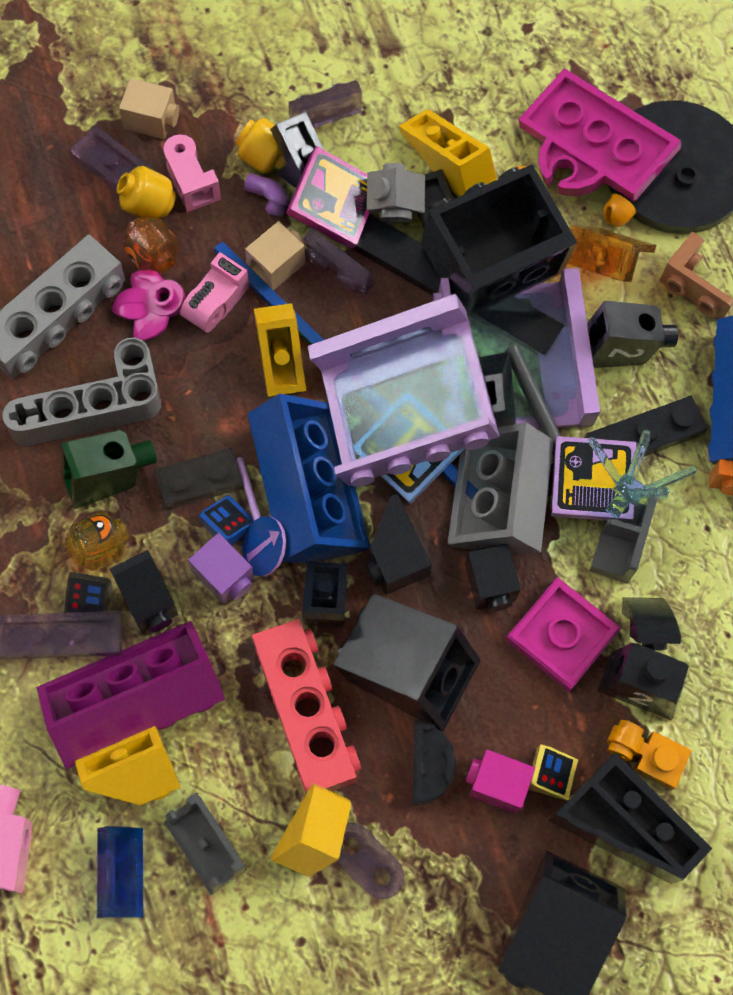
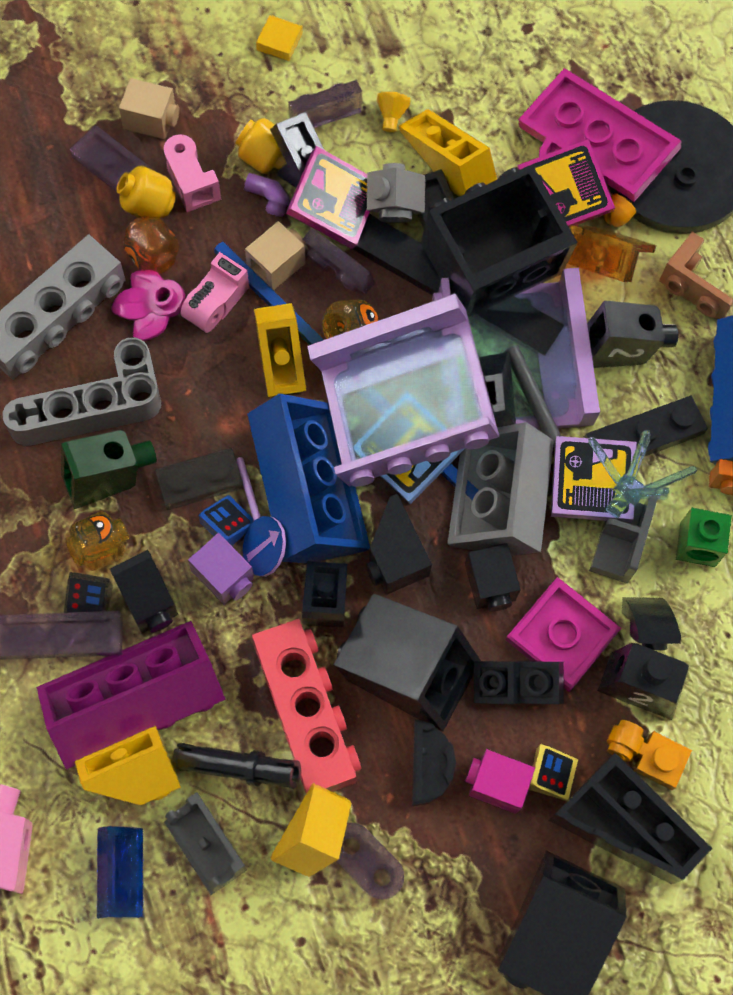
none -> black pin [172,743,301,789]
none -> yellow tile [256,15,303,61]
none -> clear yellow head [322,299,379,339]
none -> yellow rock [377,91,411,133]
none -> black slope [474,661,564,704]
none -> tile [517,139,615,228]
none -> green brick [676,508,732,567]

